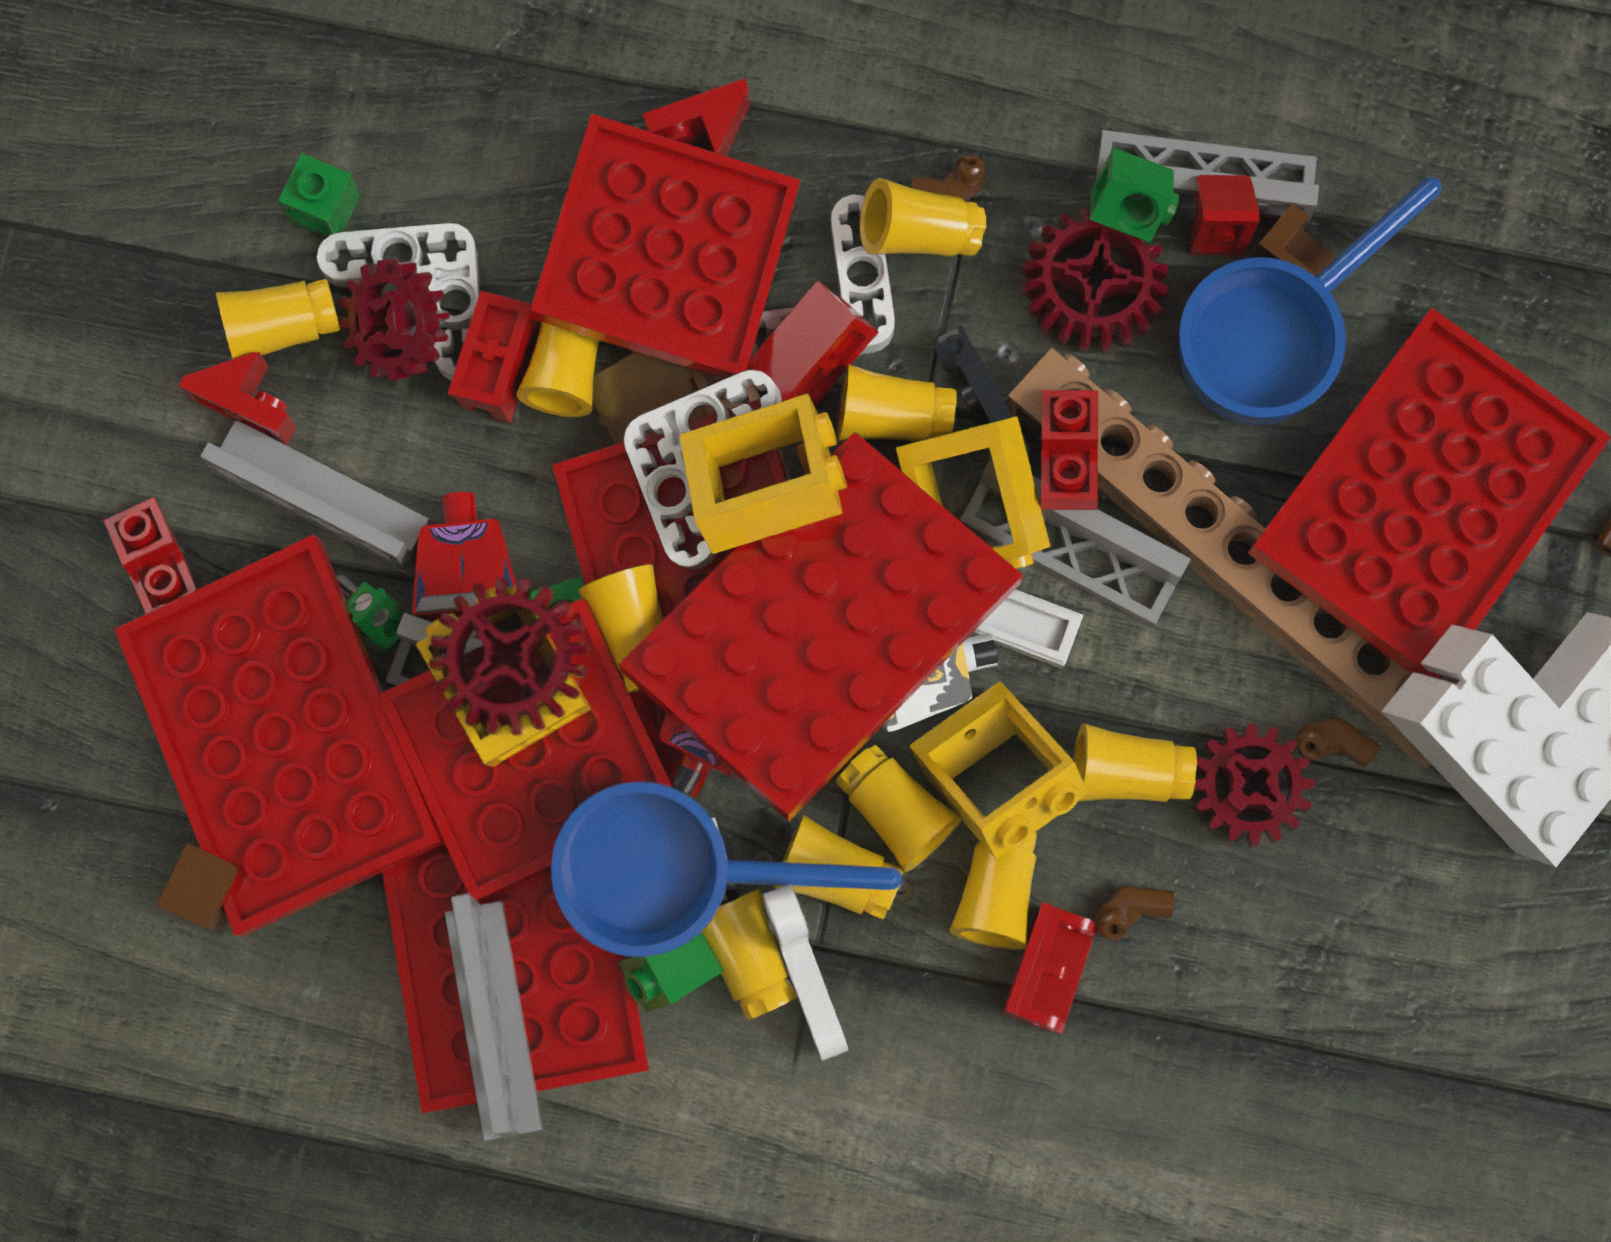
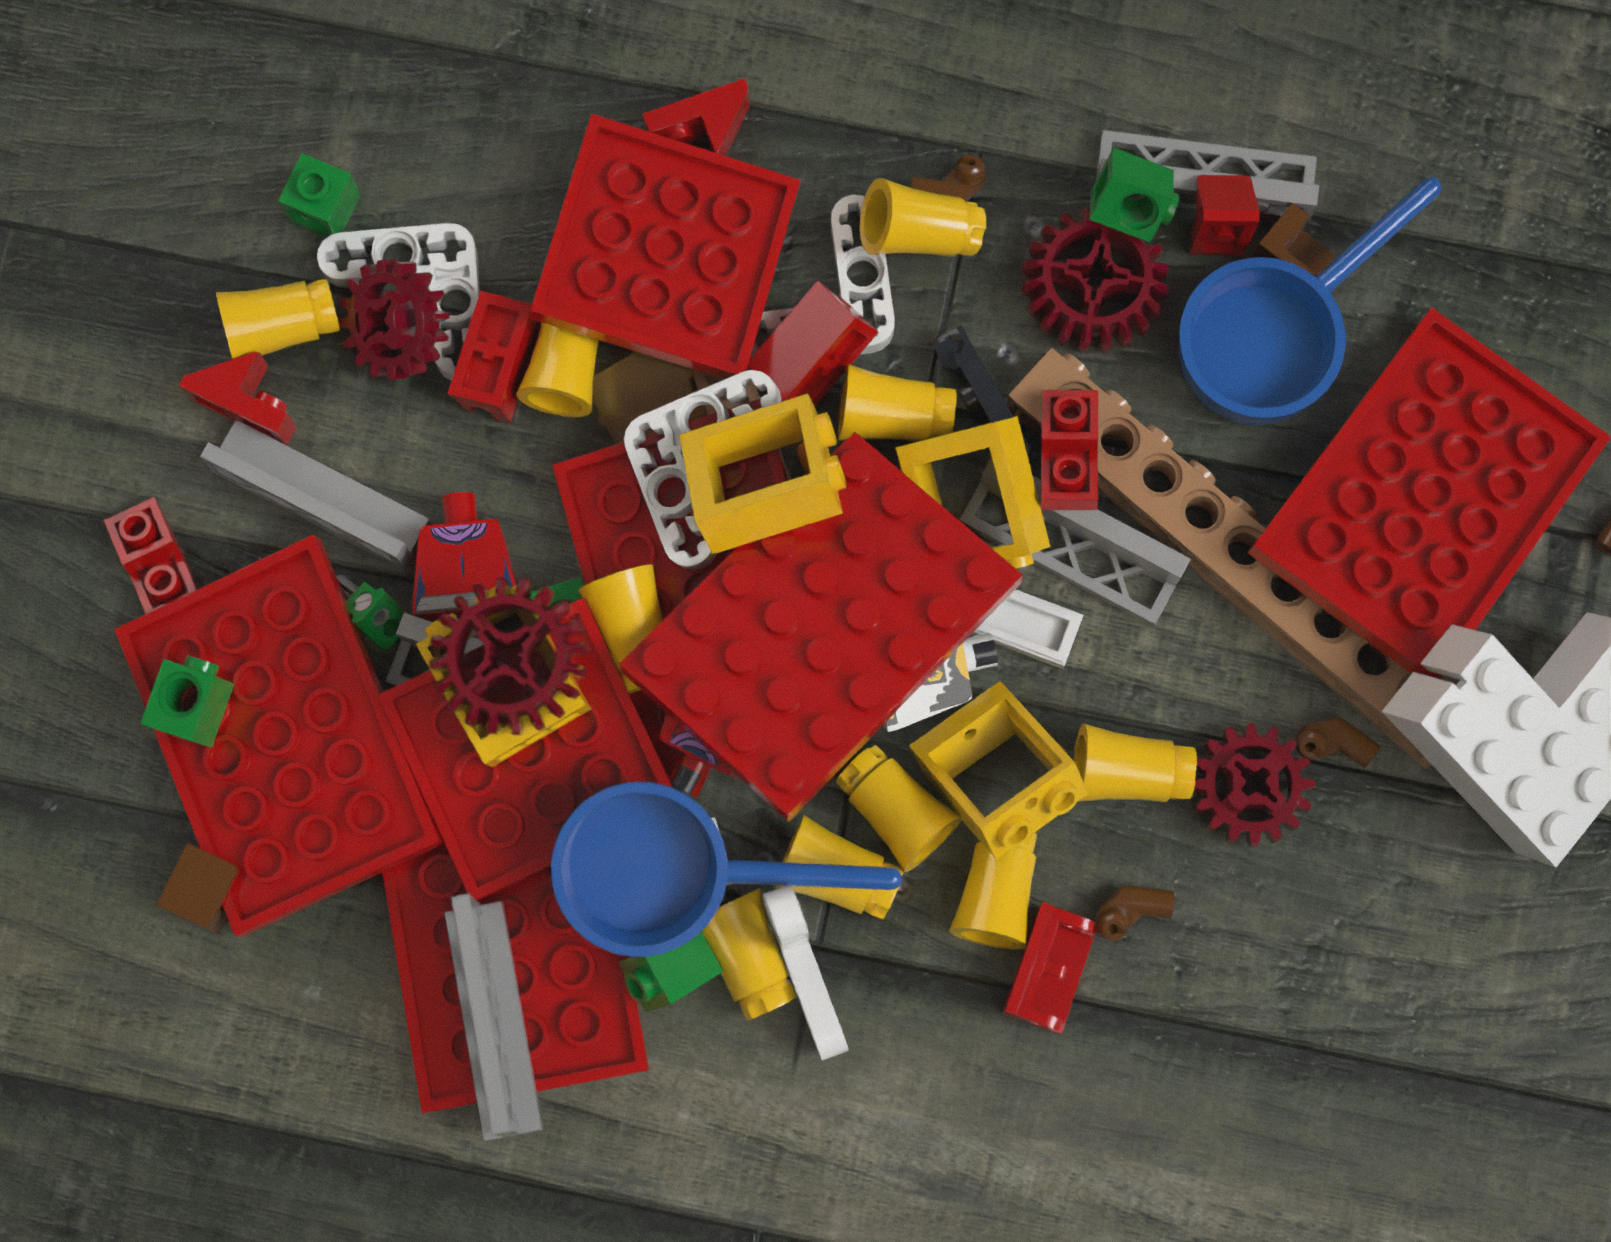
none -> green brick [140,655,234,748]

